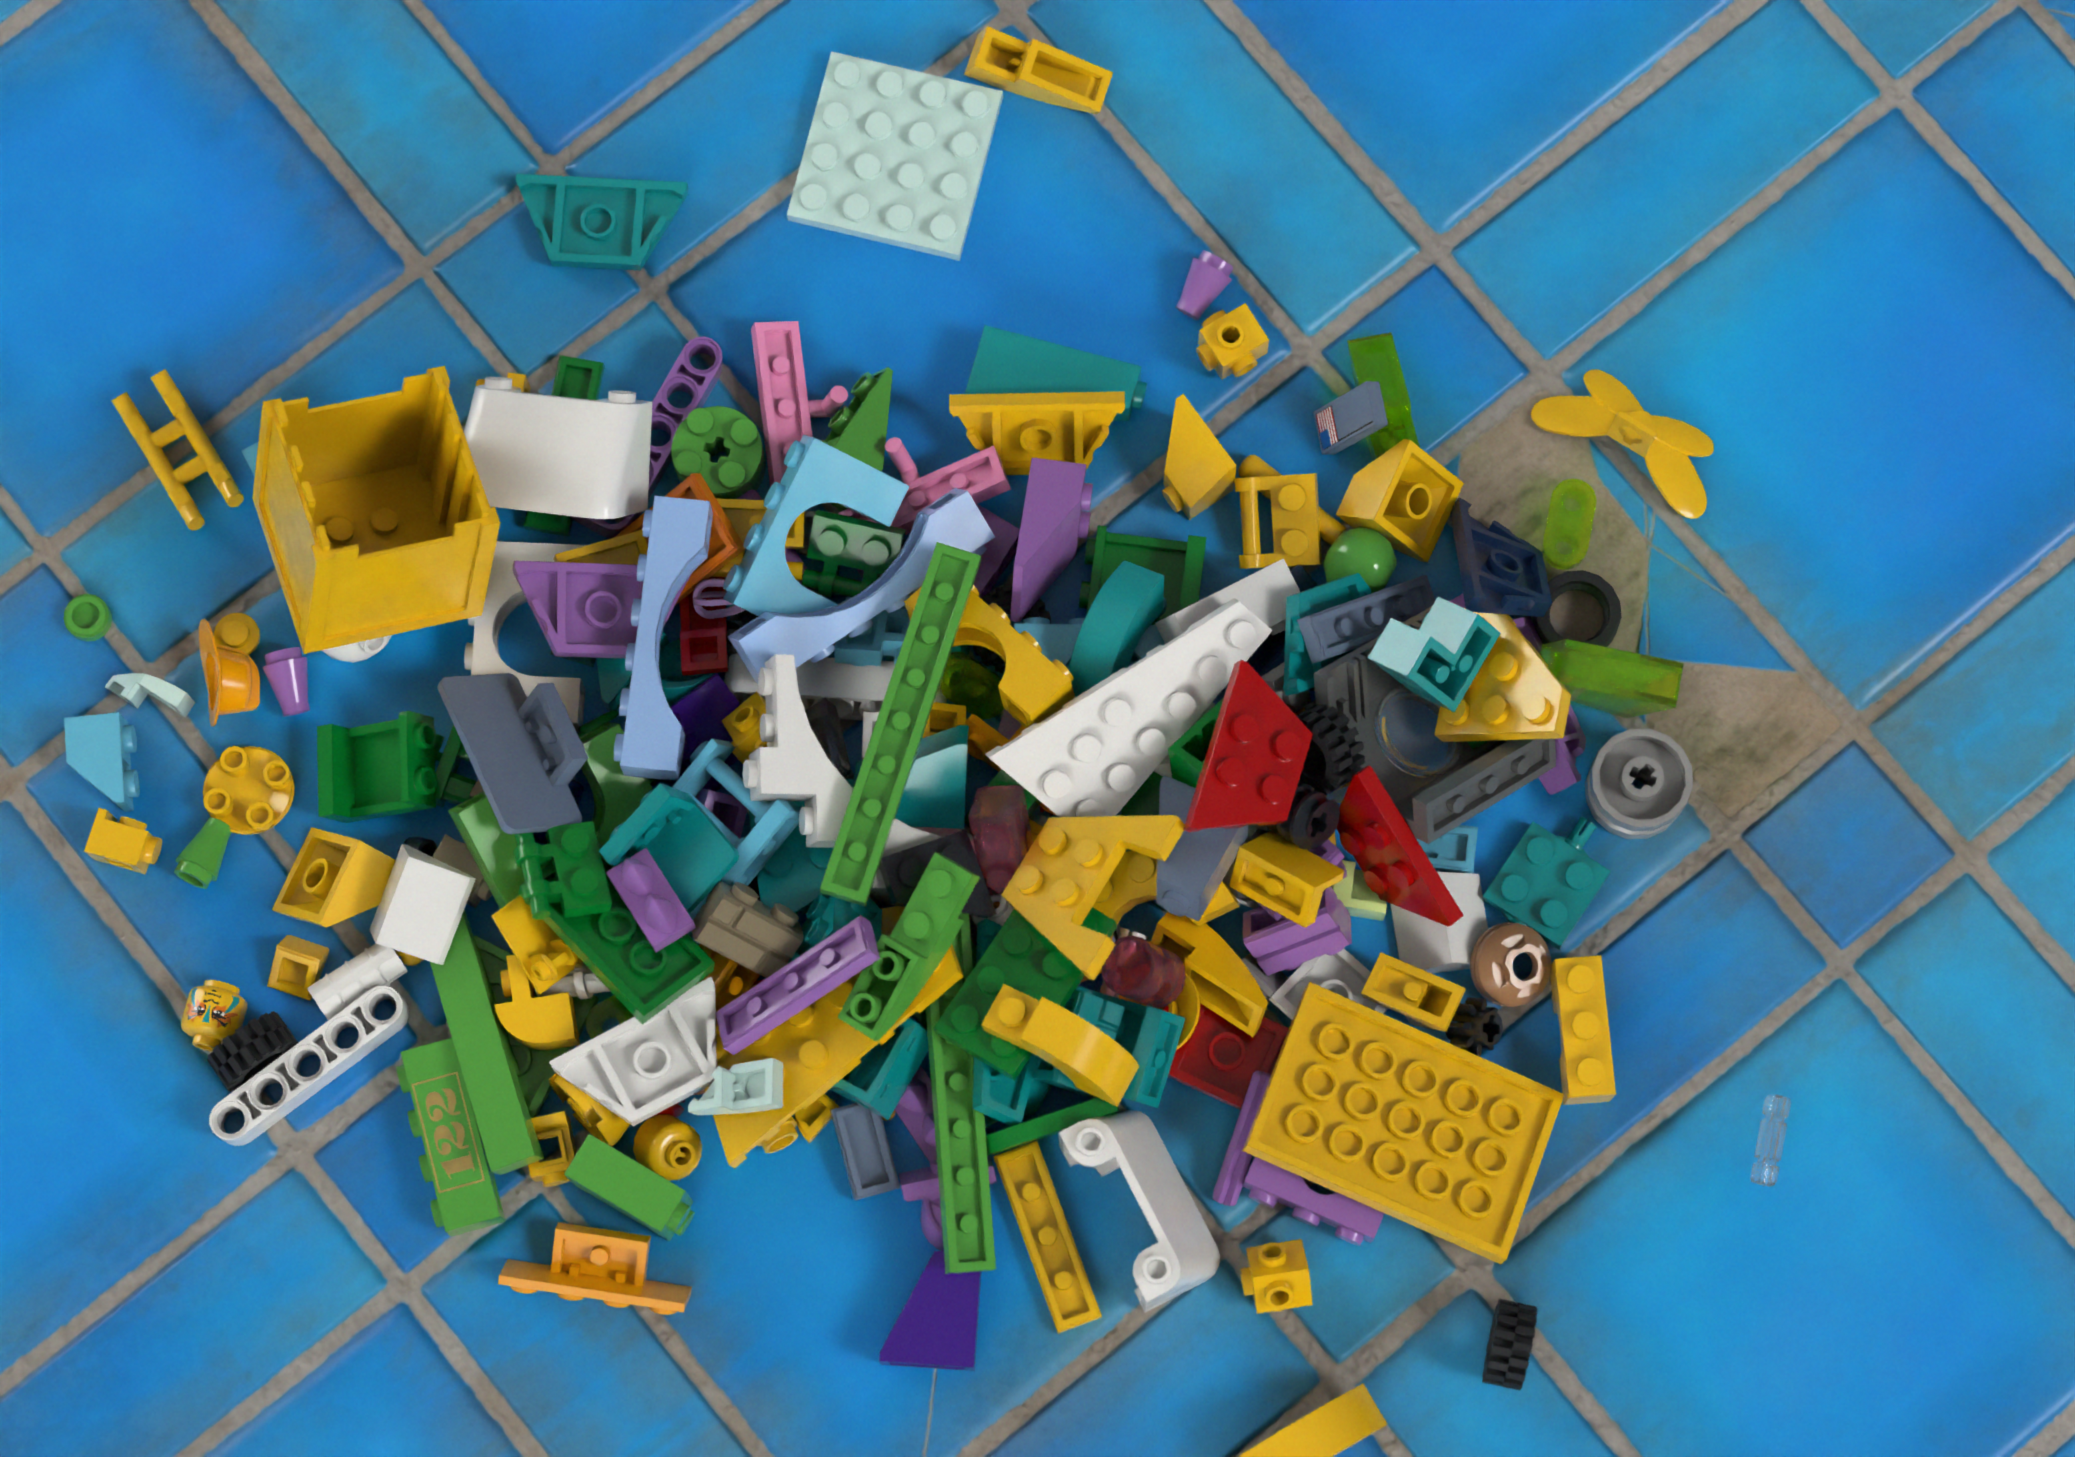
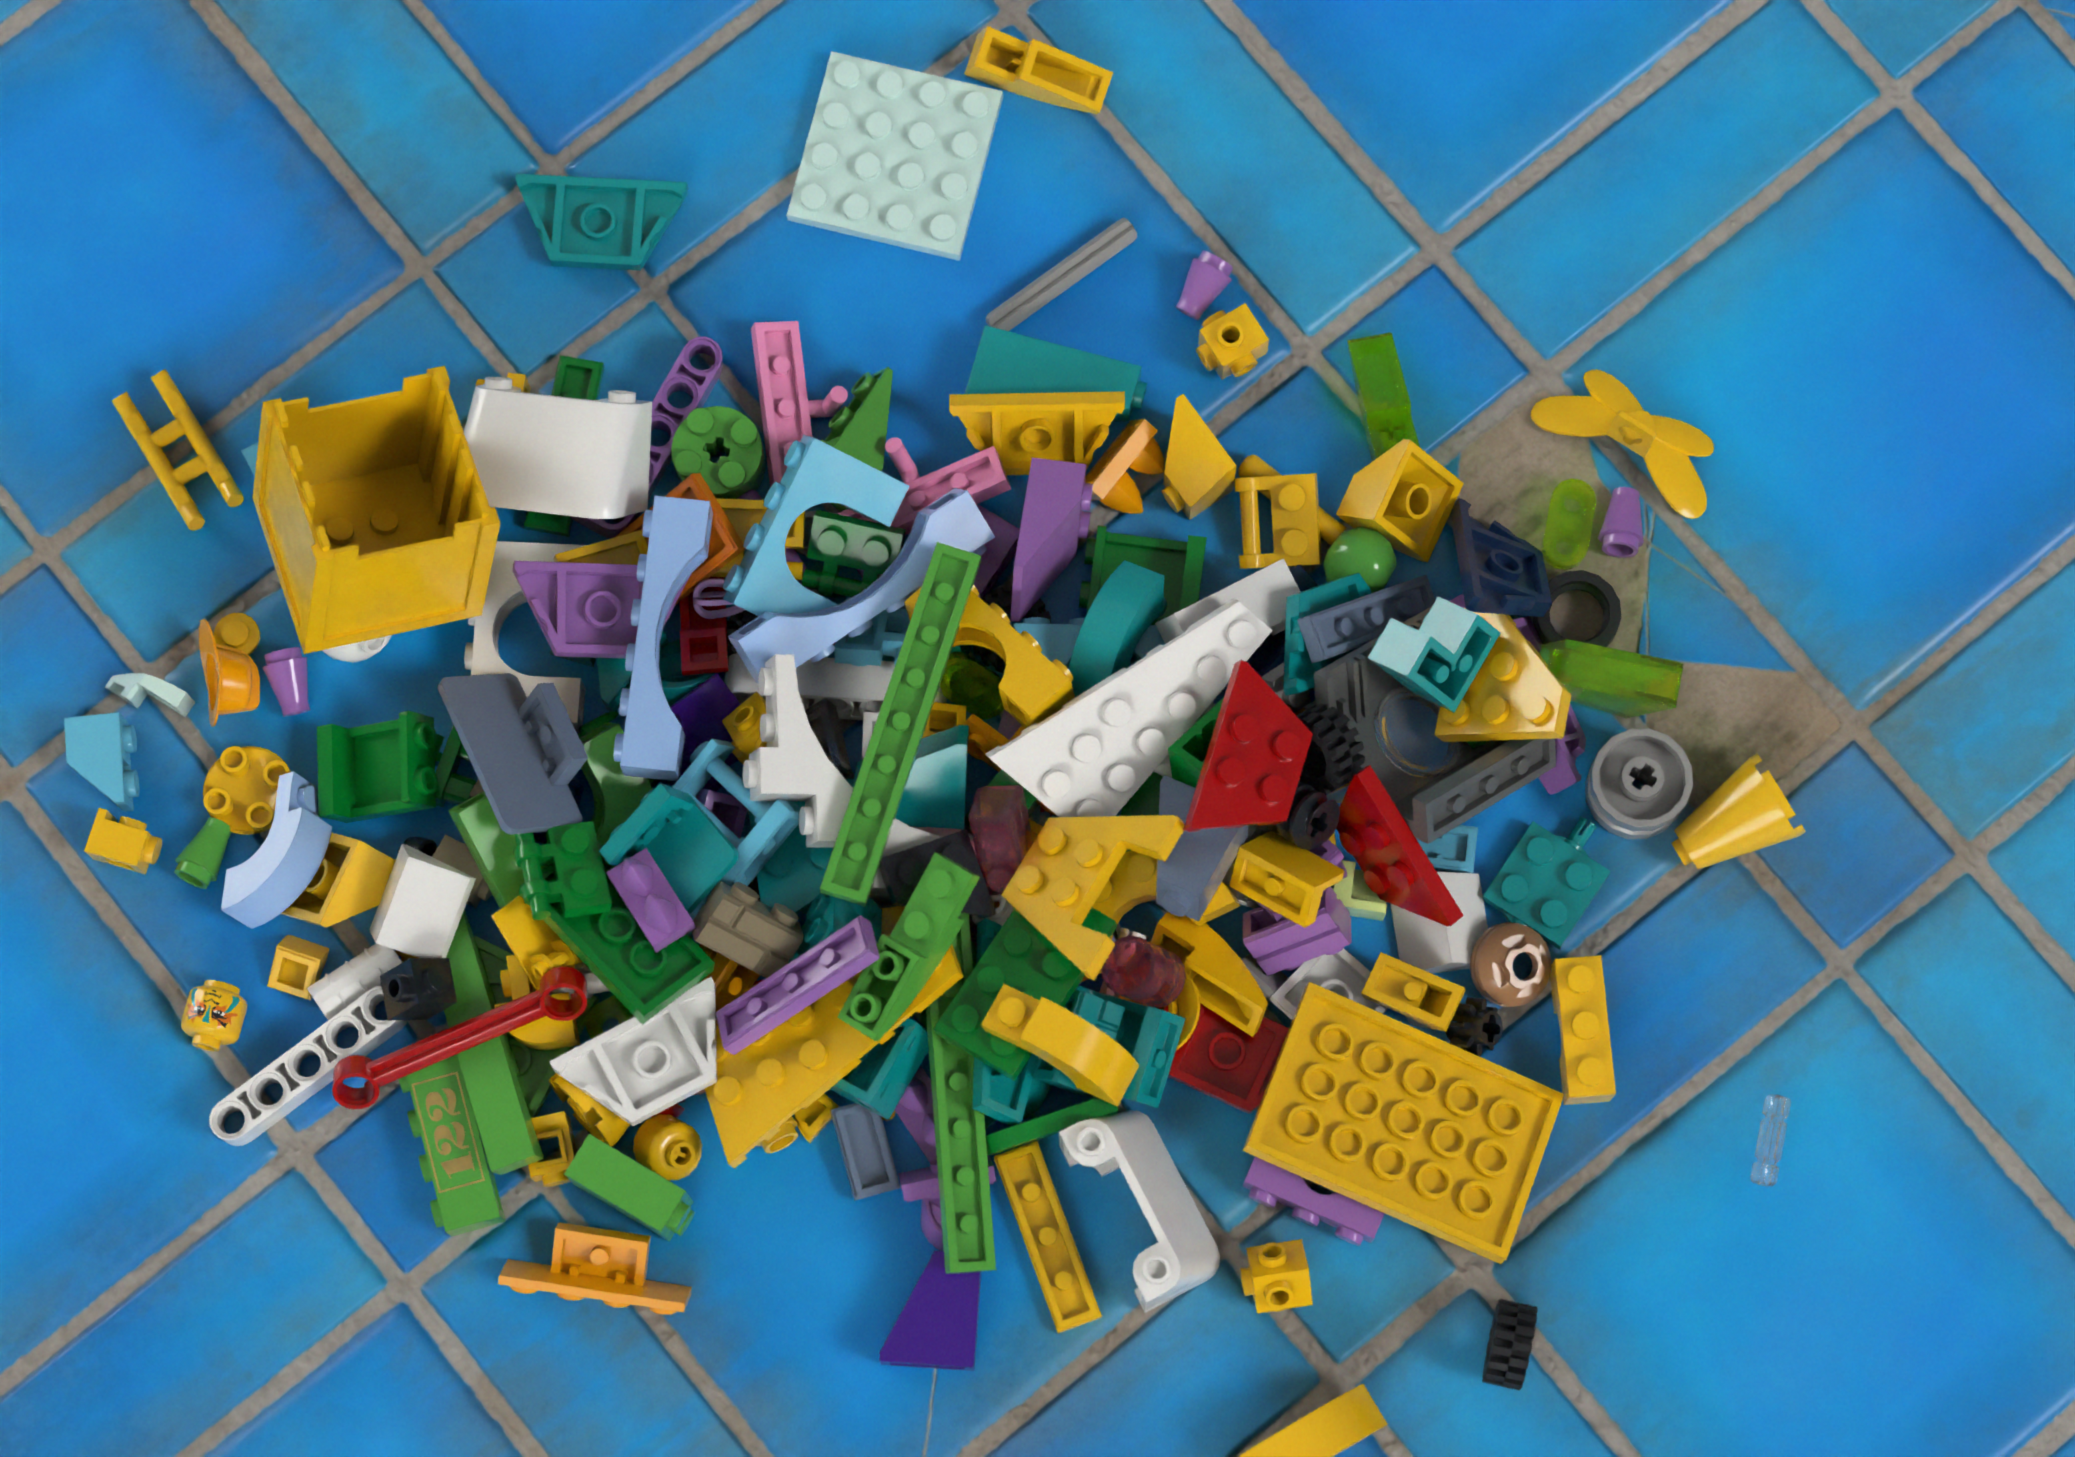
bright green tile [63,594,112,642] -> none
black tyre [207,1011,298,1092] -> none
light aqua slope [688,1058,783,1115] -> none
medium lavender axle [1213,1071,1271,1206] -> none
sand blue tile [1313,381,1388,455] -> none
none -> light blue arch [221,771,332,929]
none -> red piece [332,966,587,1109]
none -> black brick [380,958,457,1021]
none -> light grey axle [986,218,1137,331]
none -> light orange tile [1085,419,1164,514]
none -> medium lavender cone [1598,487,1644,558]
none -> yellow cone [1671,753,1806,869]

